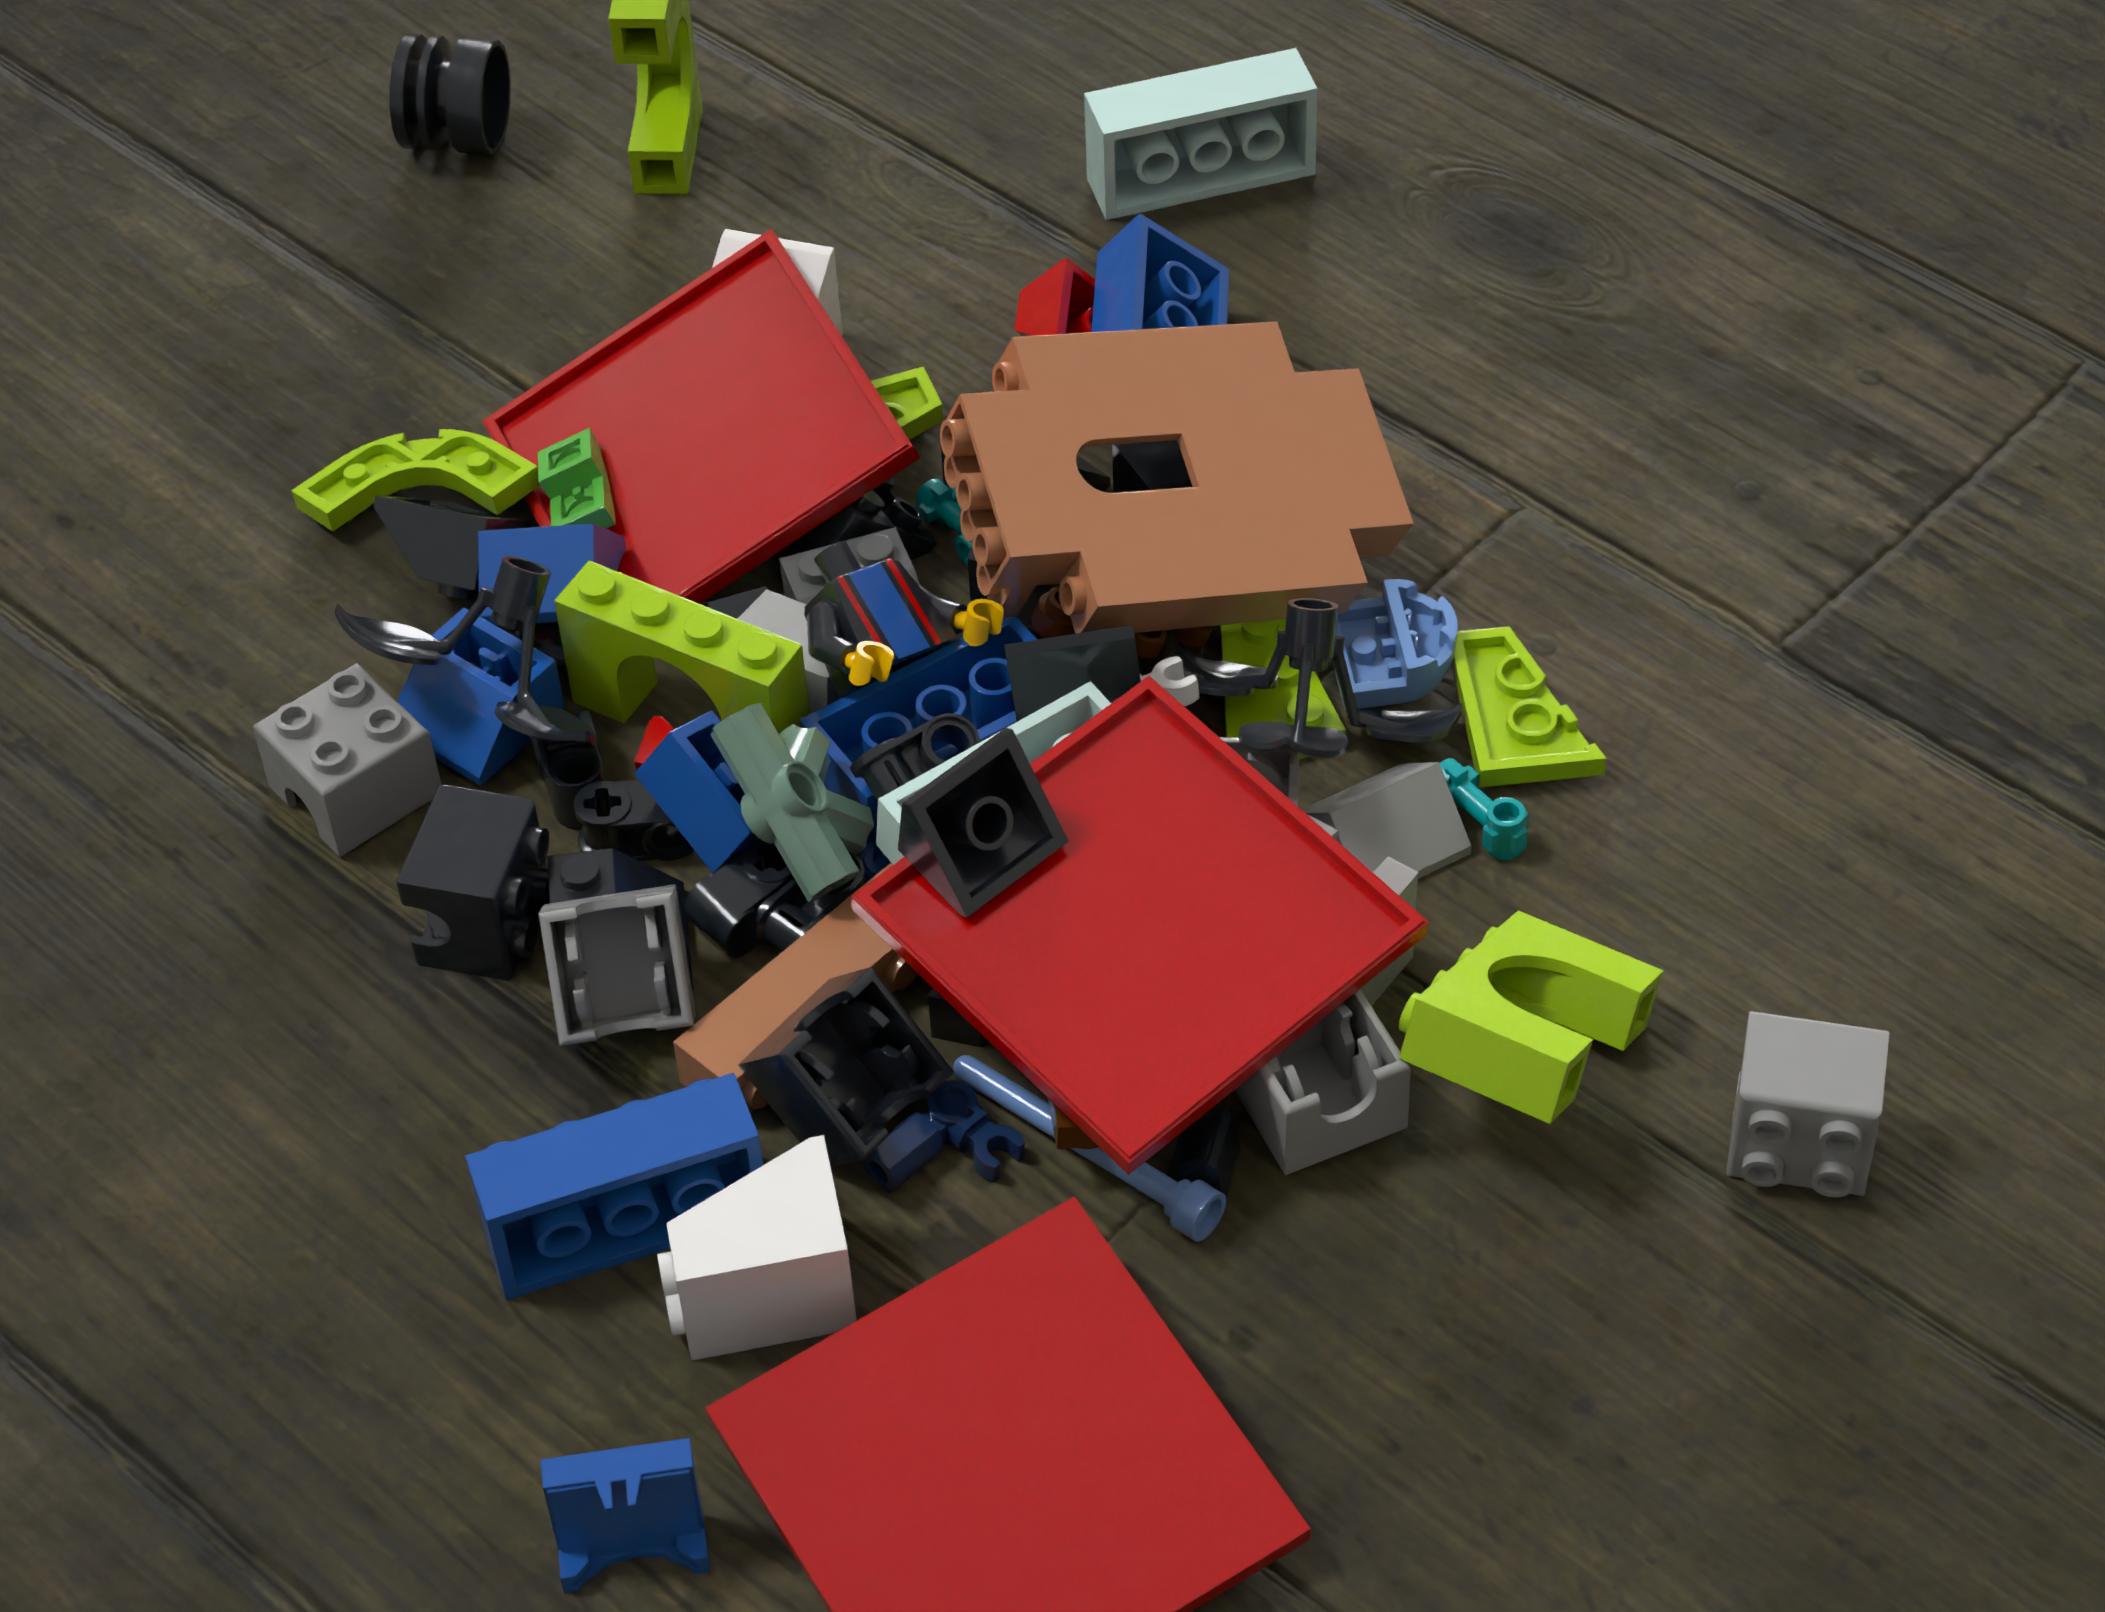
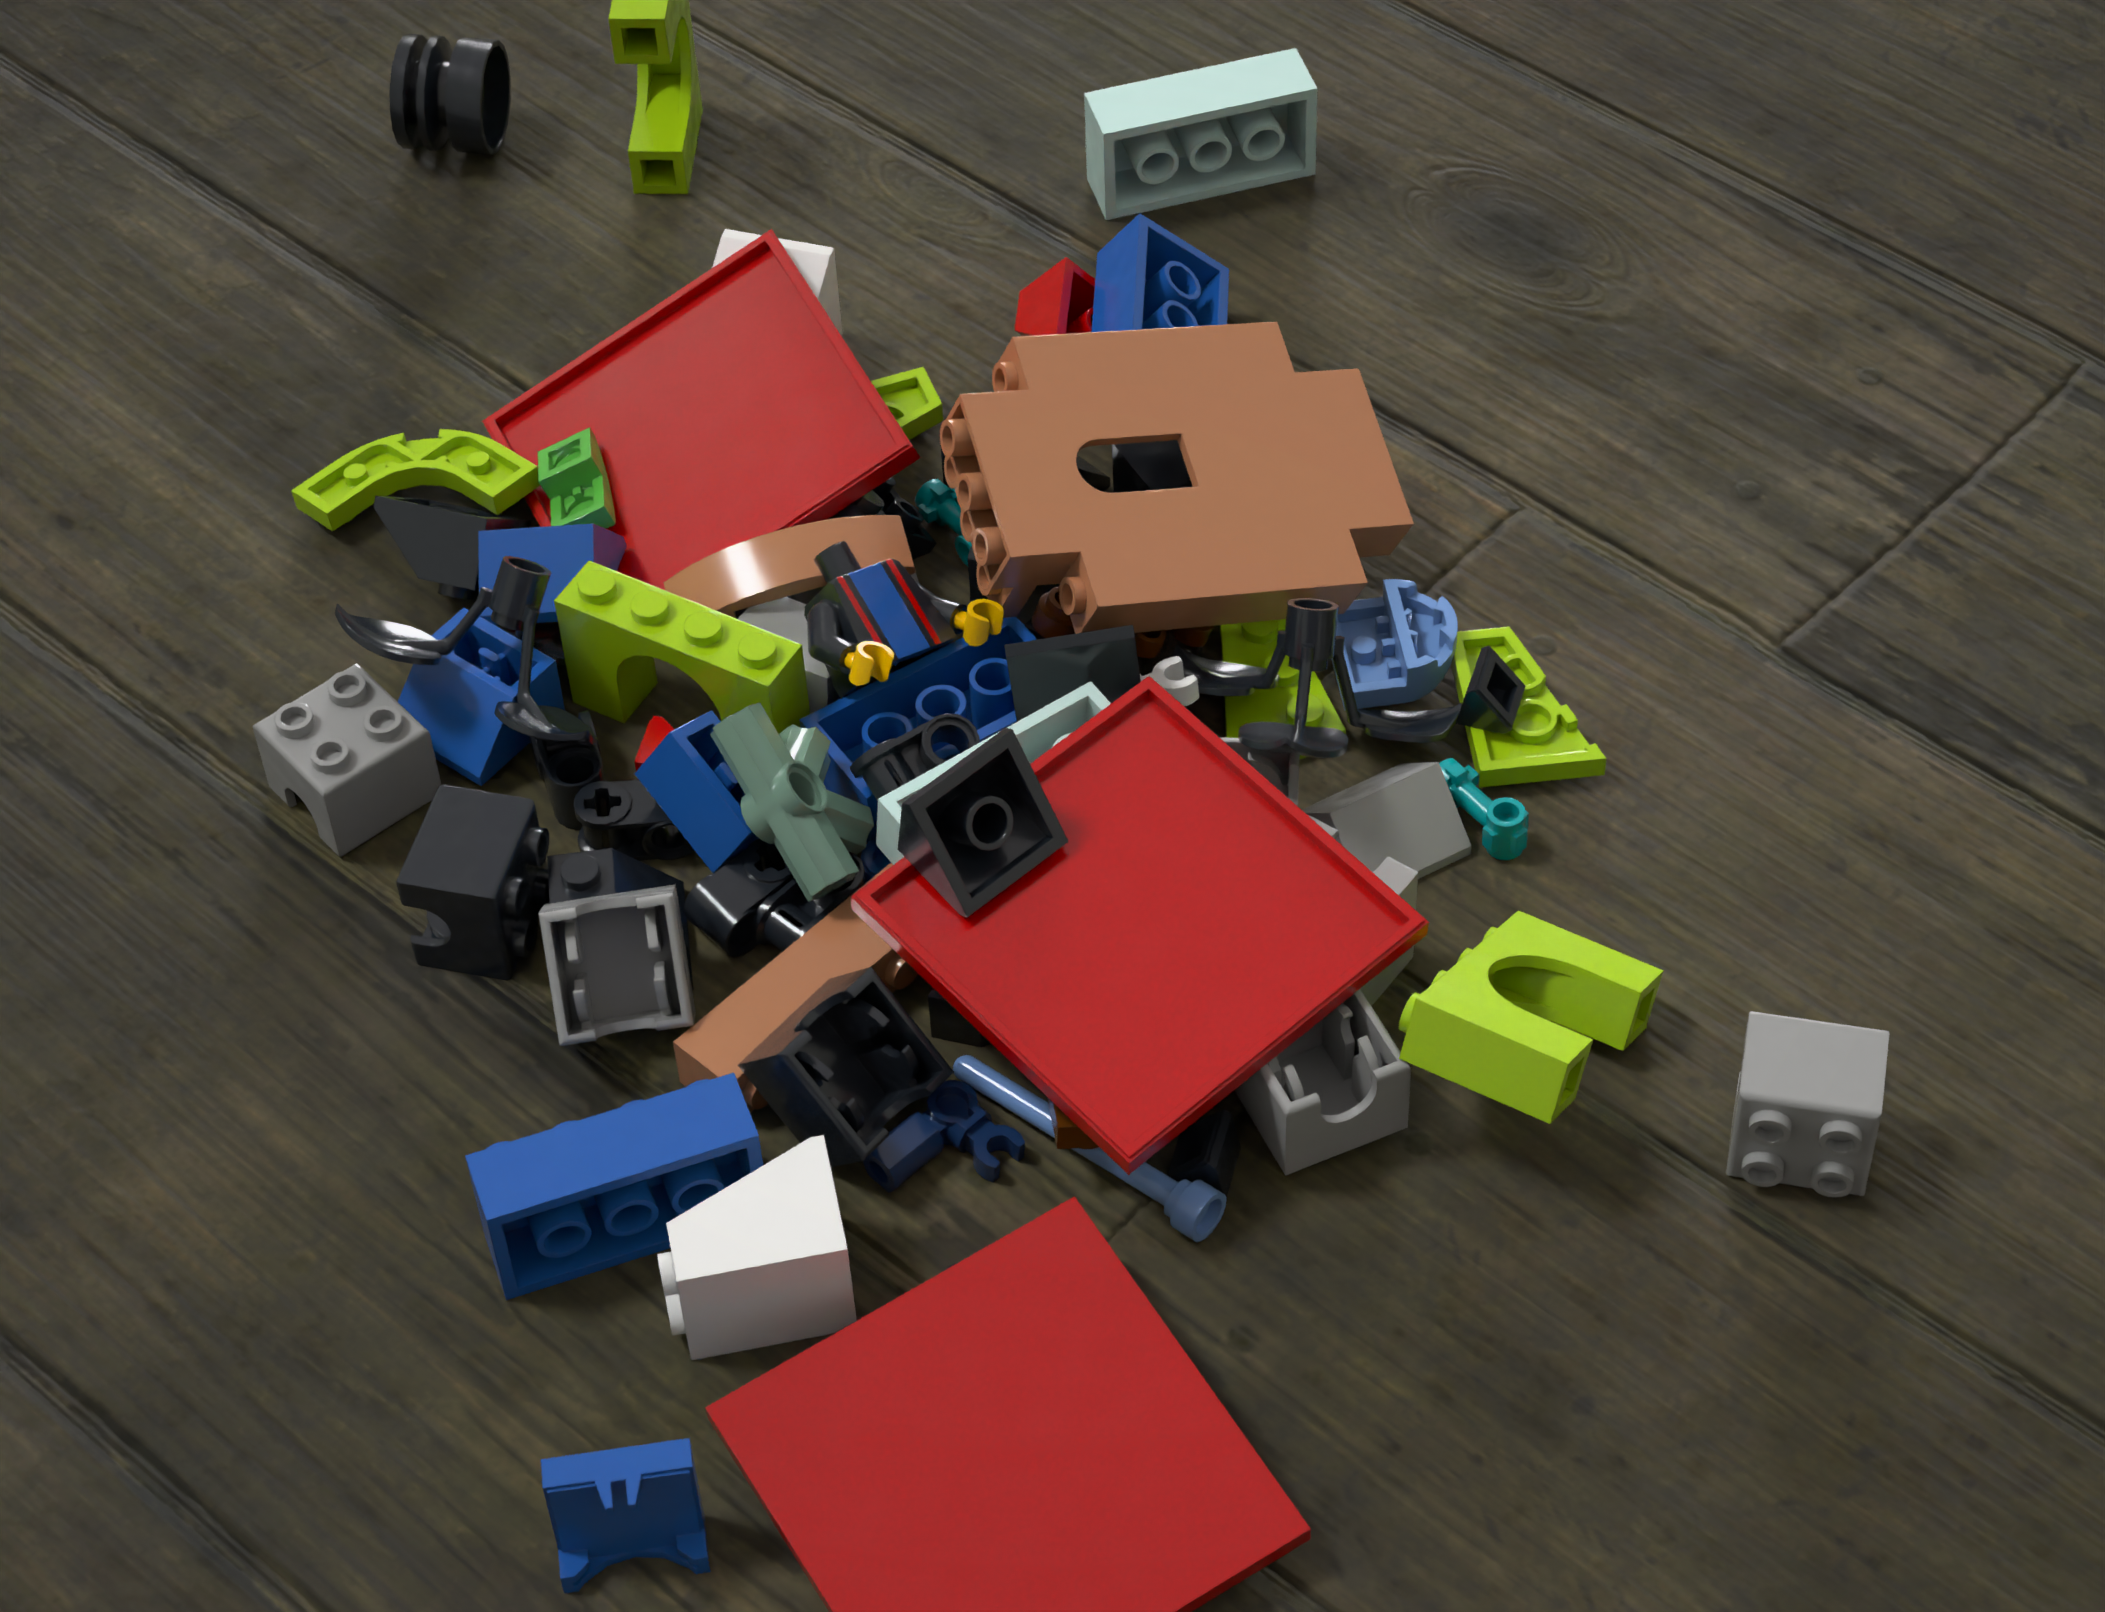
none -> nougat slope [664,515,916,619]
none -> black slope [1455,646,1526,734]

